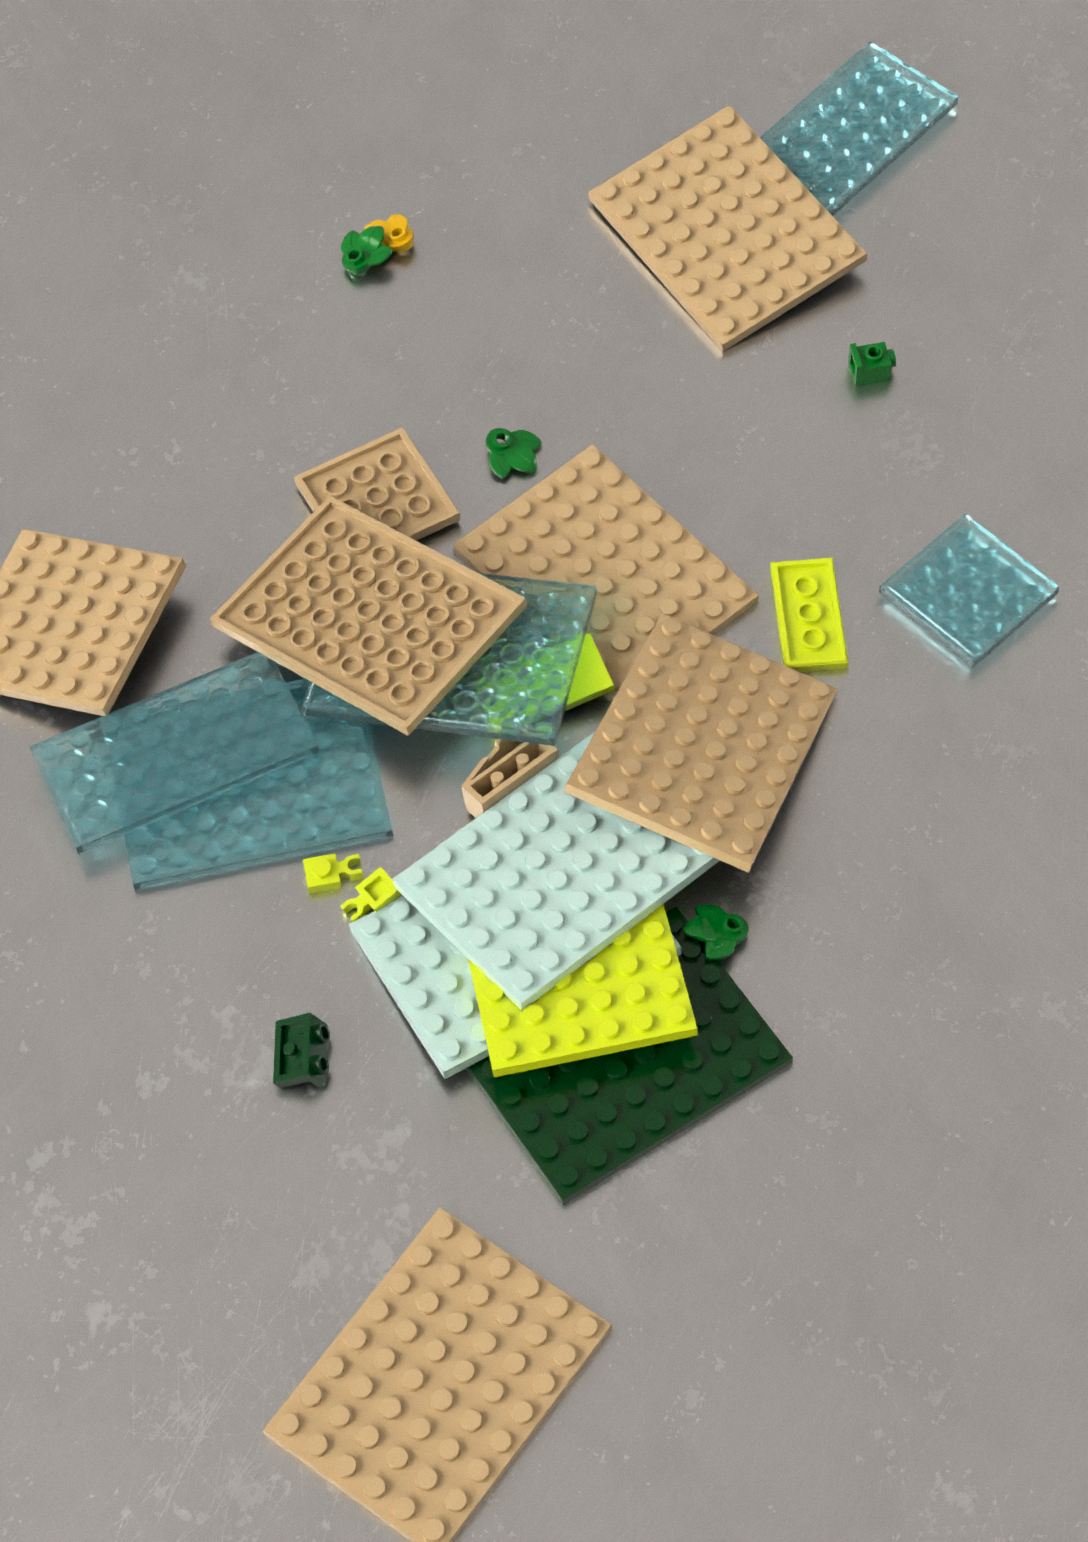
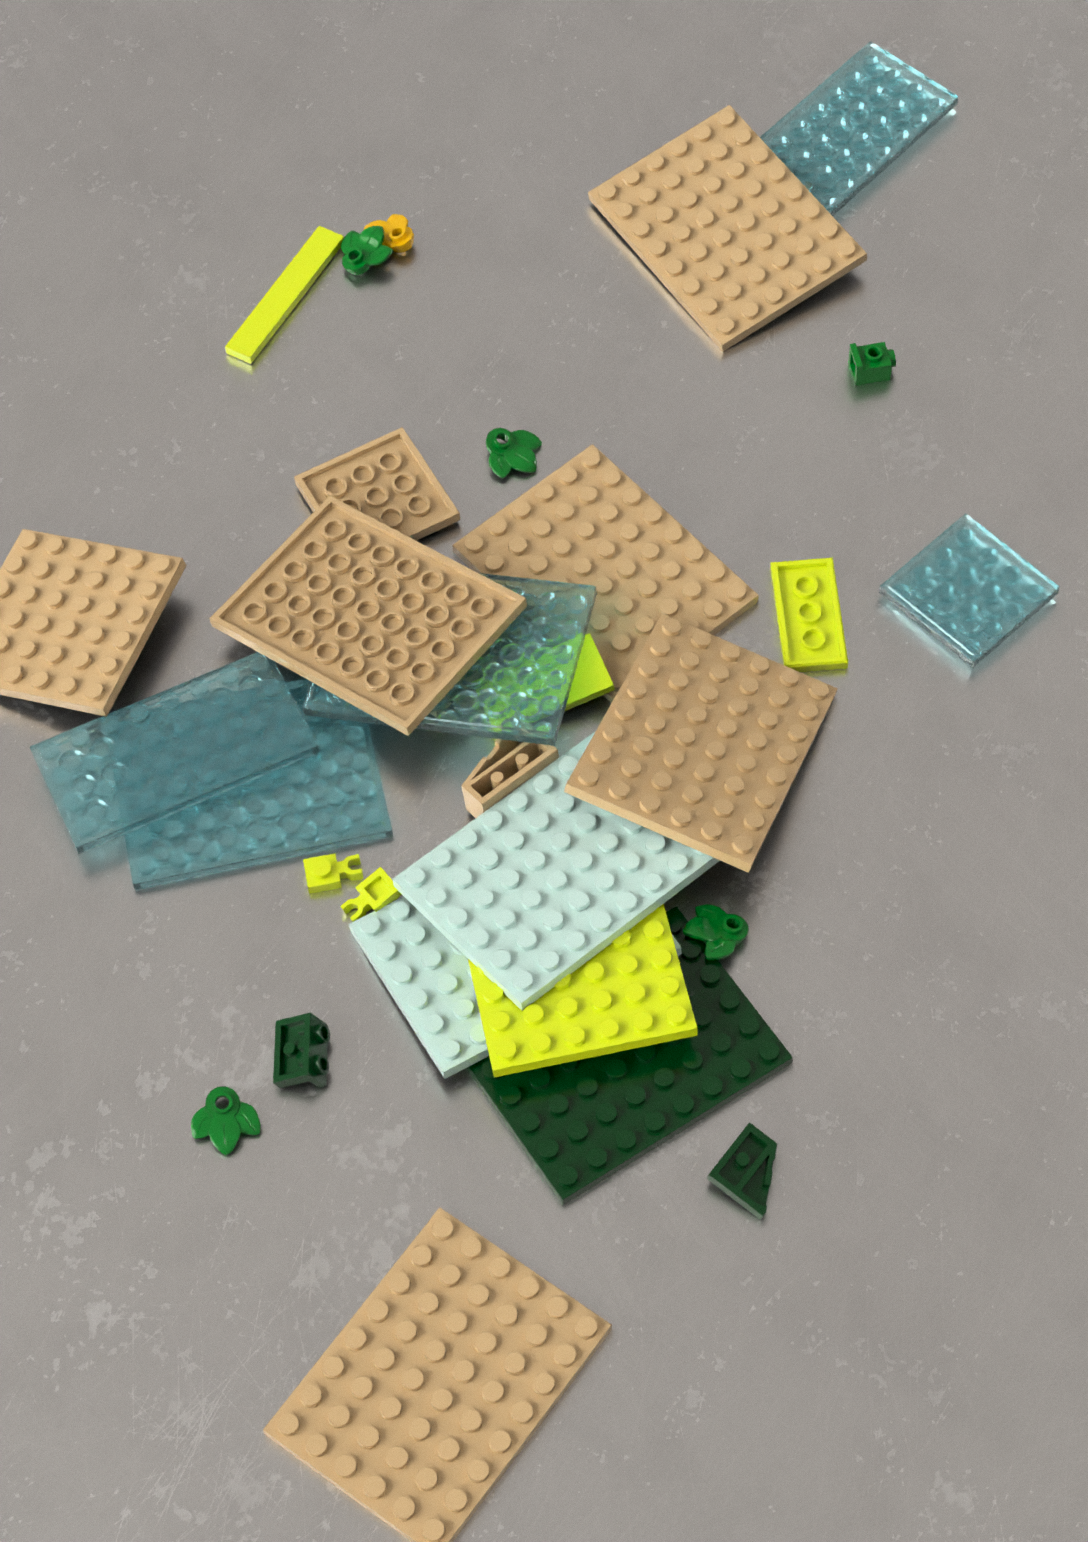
none -> green plate [191,1086,261,1156]
none -> neon yellow tile [225,226,344,364]
none -> dark green wing [706,1122,777,1220]

